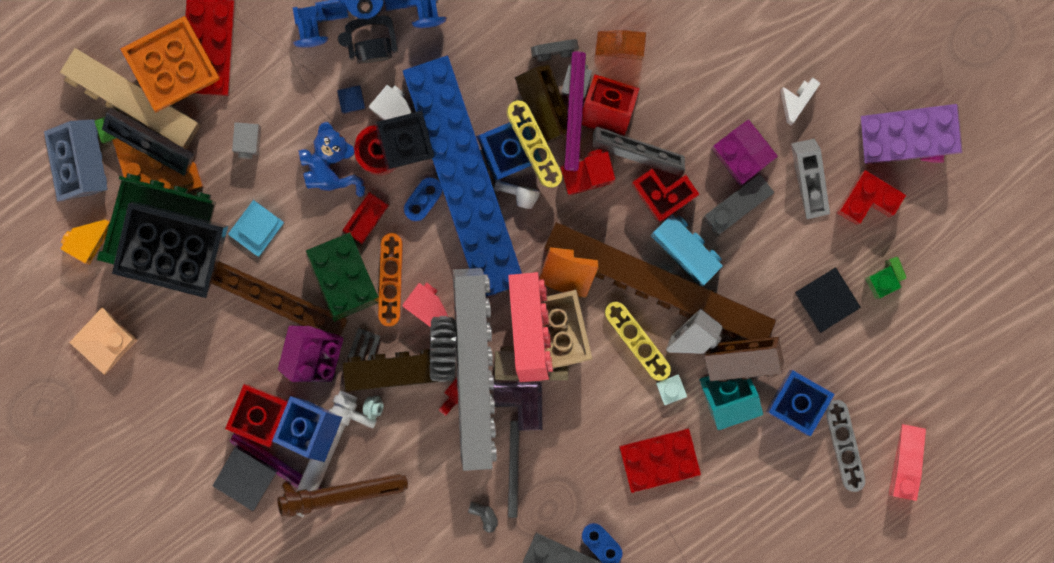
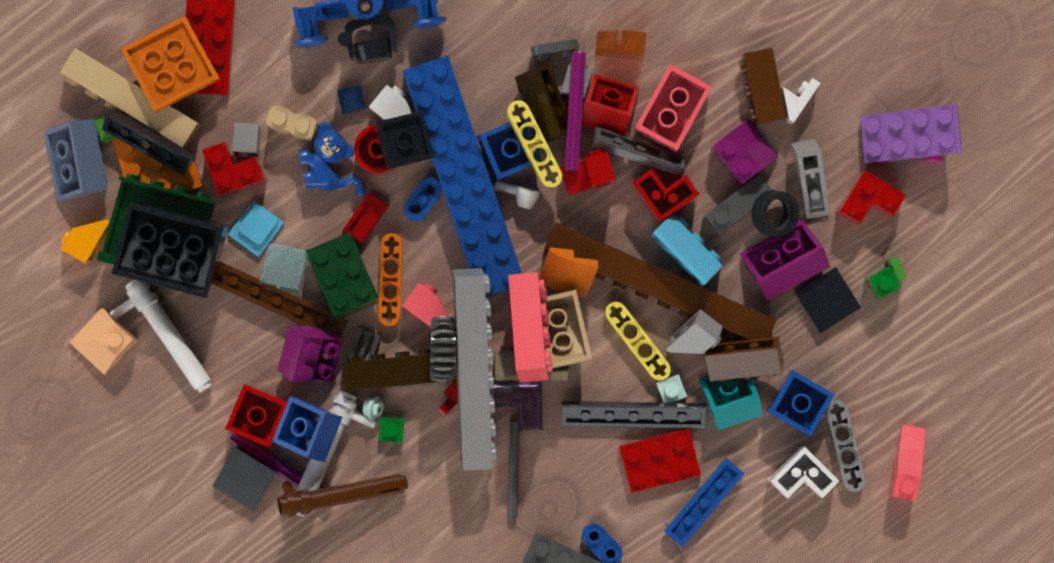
dark grey arm [468,501,498,533] -> none
none -> white cylinder [110,280,212,393]
none -> red brick [202,142,267,197]
none -> clear light blue piece [259,243,306,291]
none -> tan brick [266,106,319,142]
none -> green plate [379,417,405,443]
none -> black tile [561,401,707,429]
none -> coral brick [634,64,712,153]
none -> blue plate [664,457,745,547]
none -> reddish brown brick [739,48,786,126]
none -> magenta slope [740,220,831,301]
none -> black tyre [752,190,799,237]
none -> white brick [768,446,839,498]

